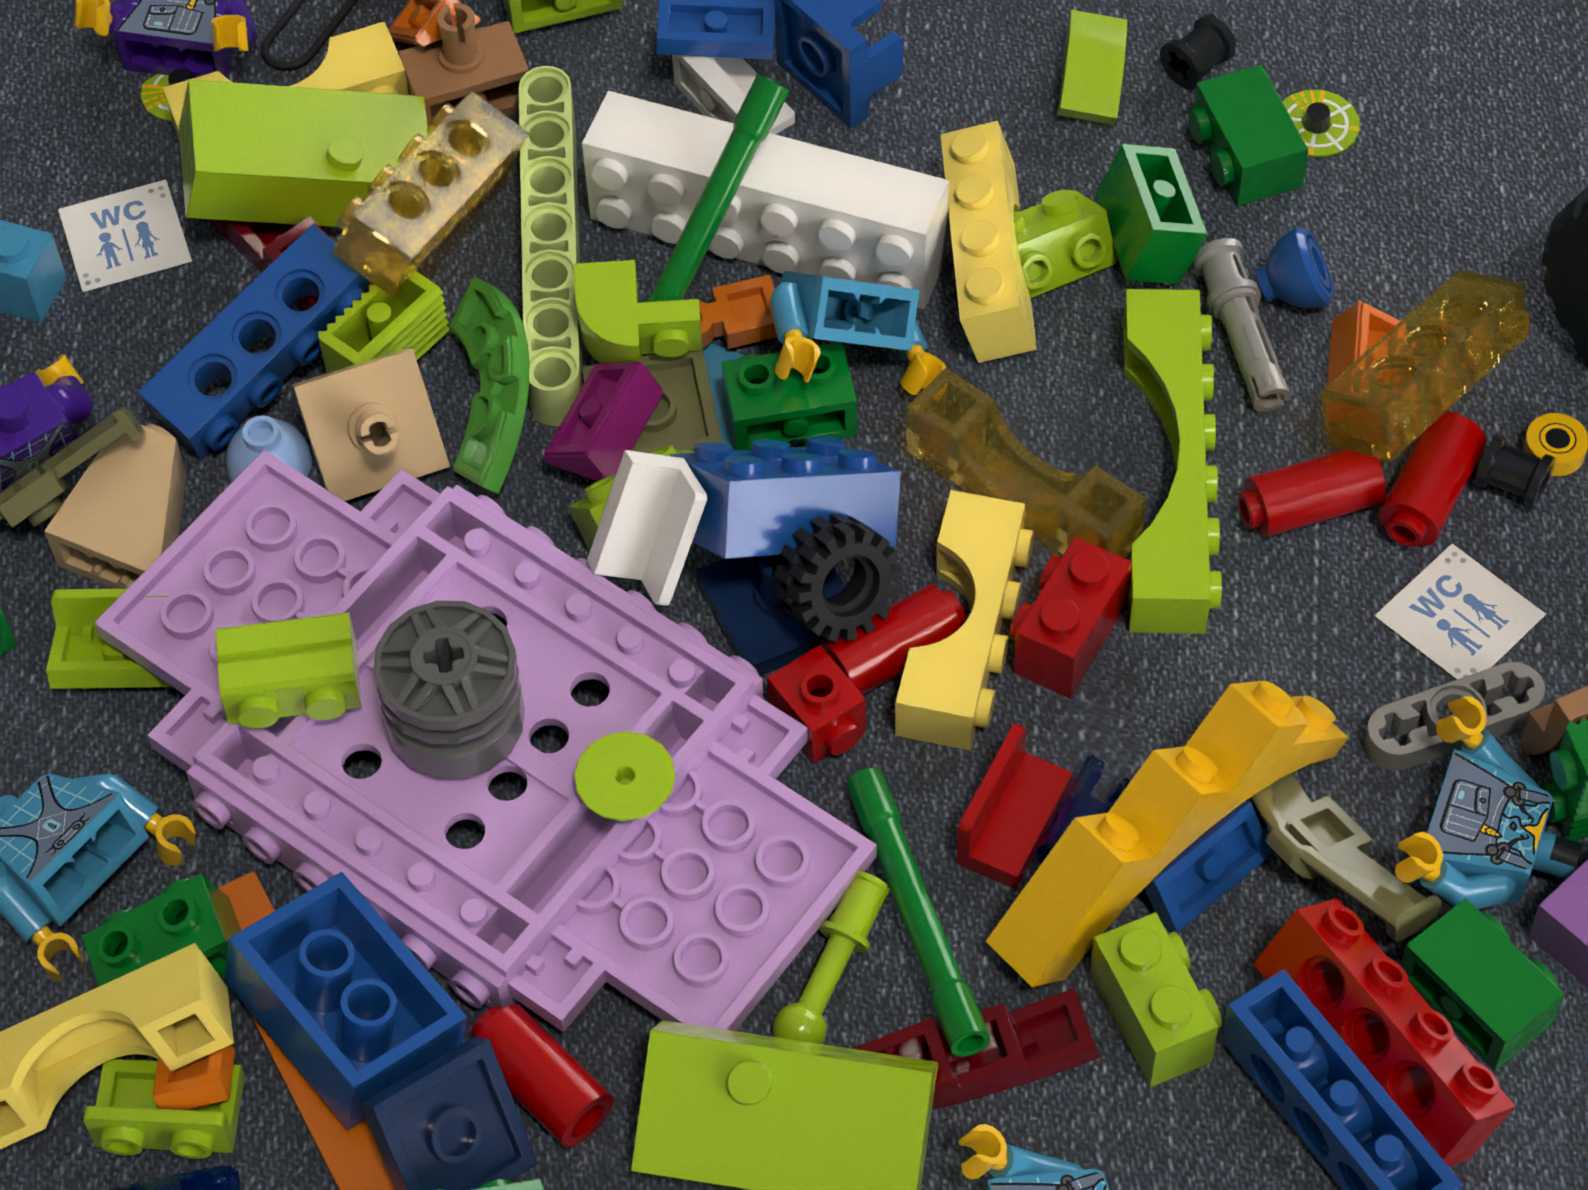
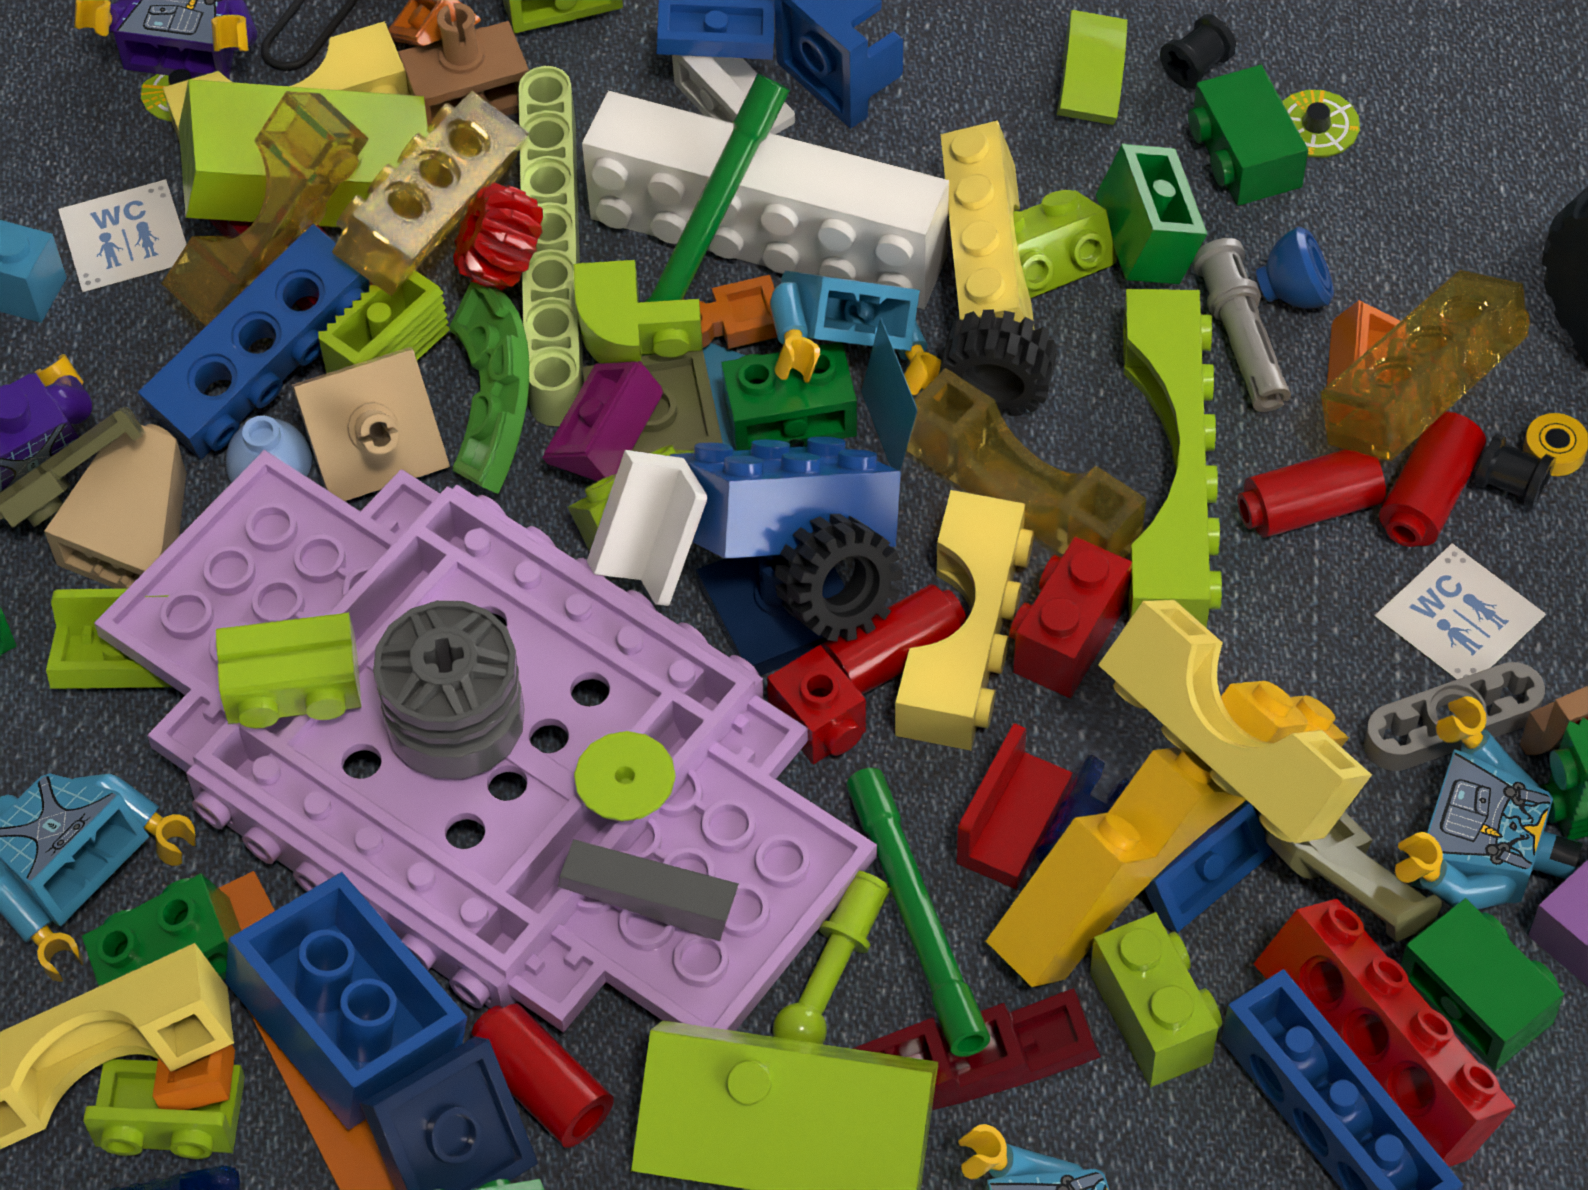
none -> clear yellow arch [161,91,369,326]
none -> red gear [453,182,543,290]
none -> dark grey piece [558,839,739,941]
none -> dark azure sticker [861,318,918,471]
none -> black tyre [939,309,1057,417]
none -> light yellow arch [1098,600,1372,844]

